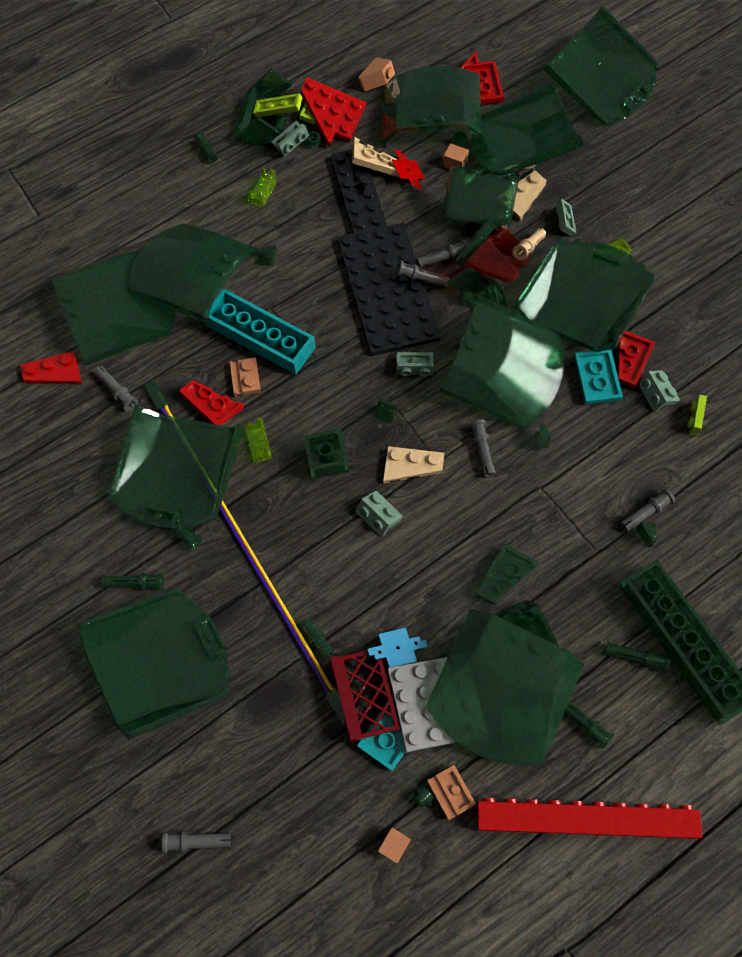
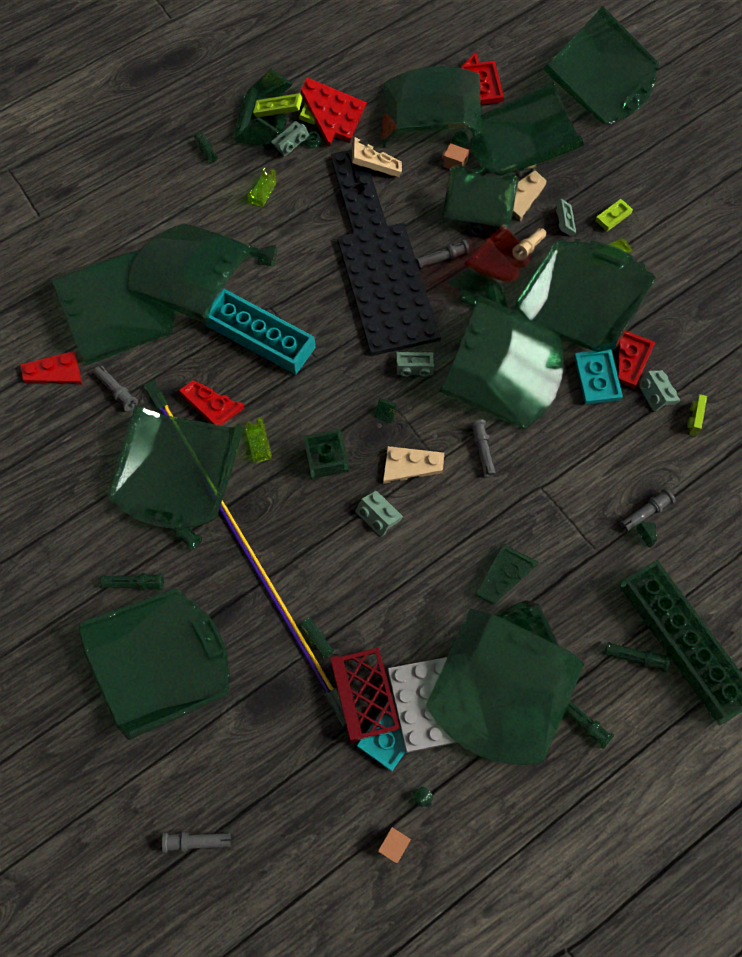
nougat plate [230,358,261,397] -> none
nougat slope [358,57,395,91] -> none
dark azure piece [367,628,428,668] -> none
red piece [392,150,425,189] -> none
dark grey pin [395,260,449,288] -> none
nougat plate [427,765,476,821] -> none
clear green pin [454,218,498,268] -> none
red brick [477,798,702,839] -> none
clear green slope [535,423,551,450] -> none
none -> lime plate [595,199,633,232]

